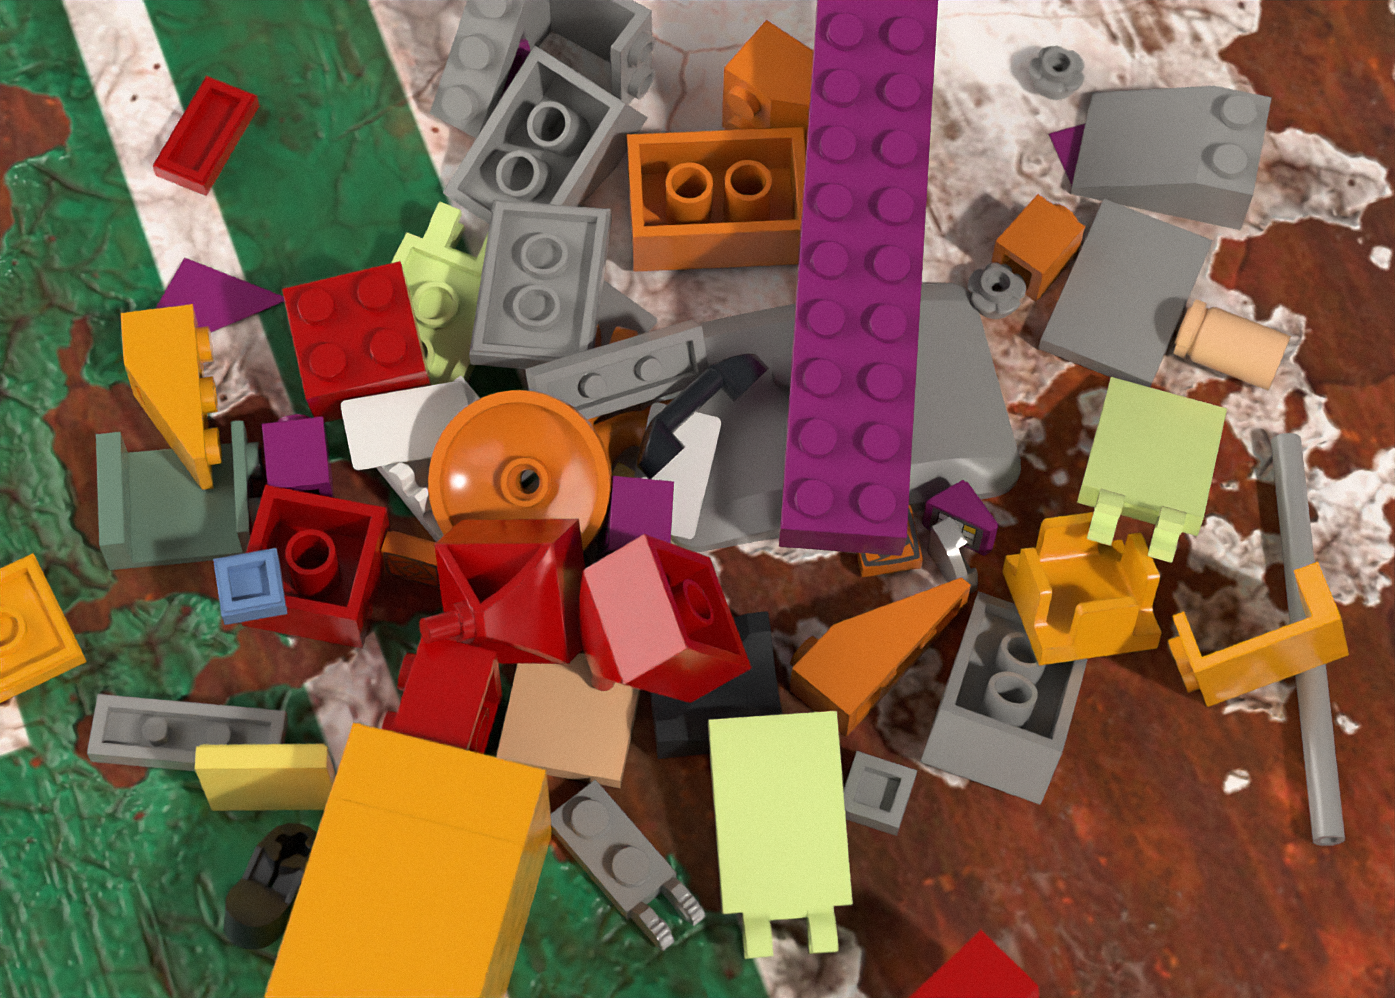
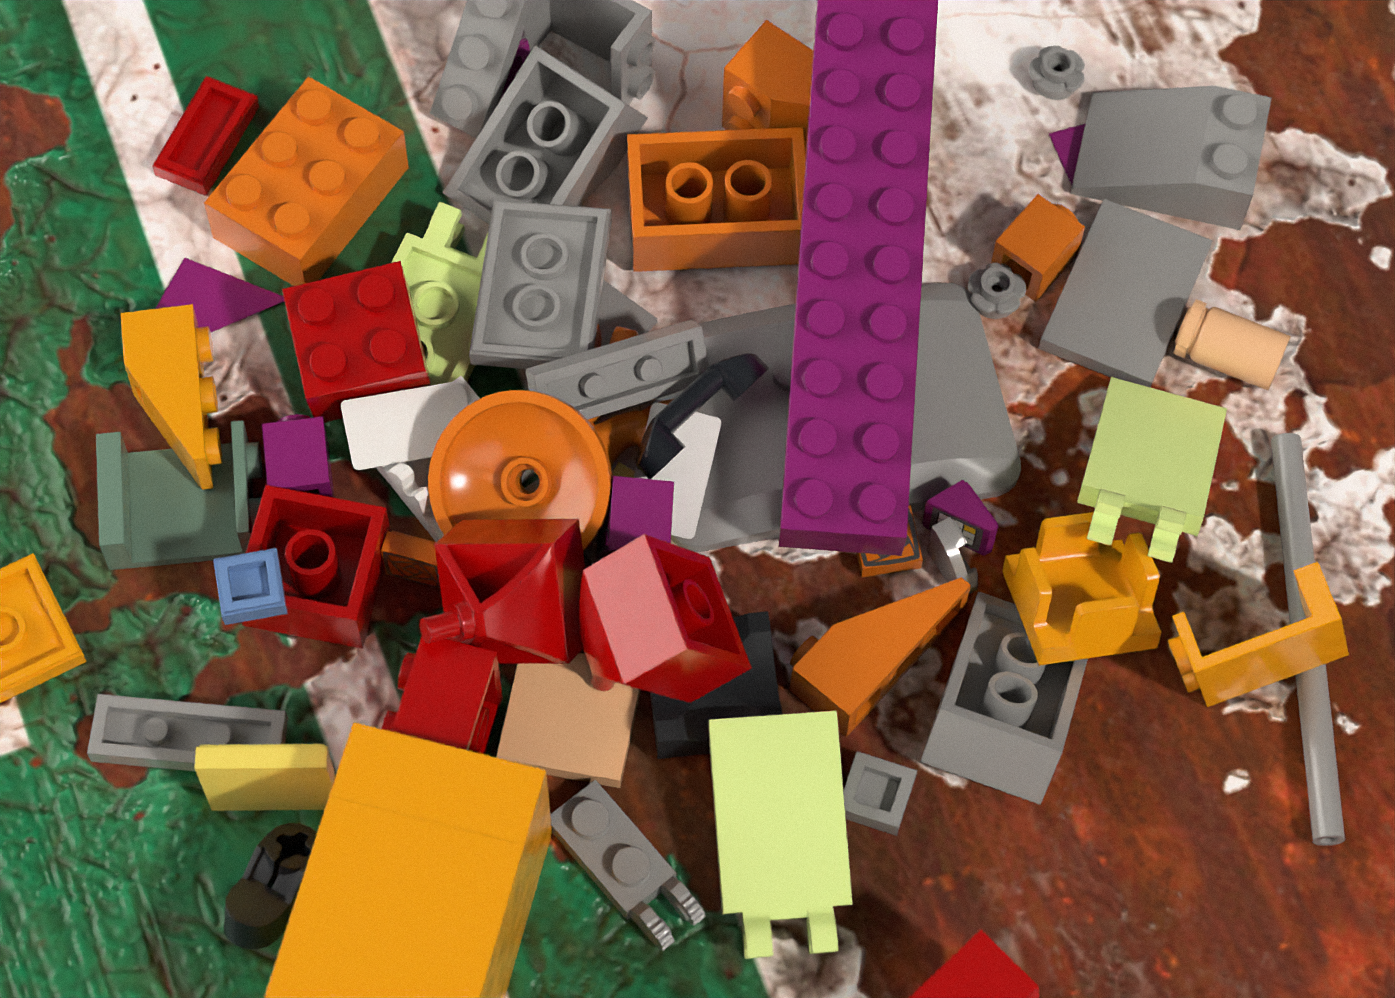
none -> orange brick [204,76,409,286]

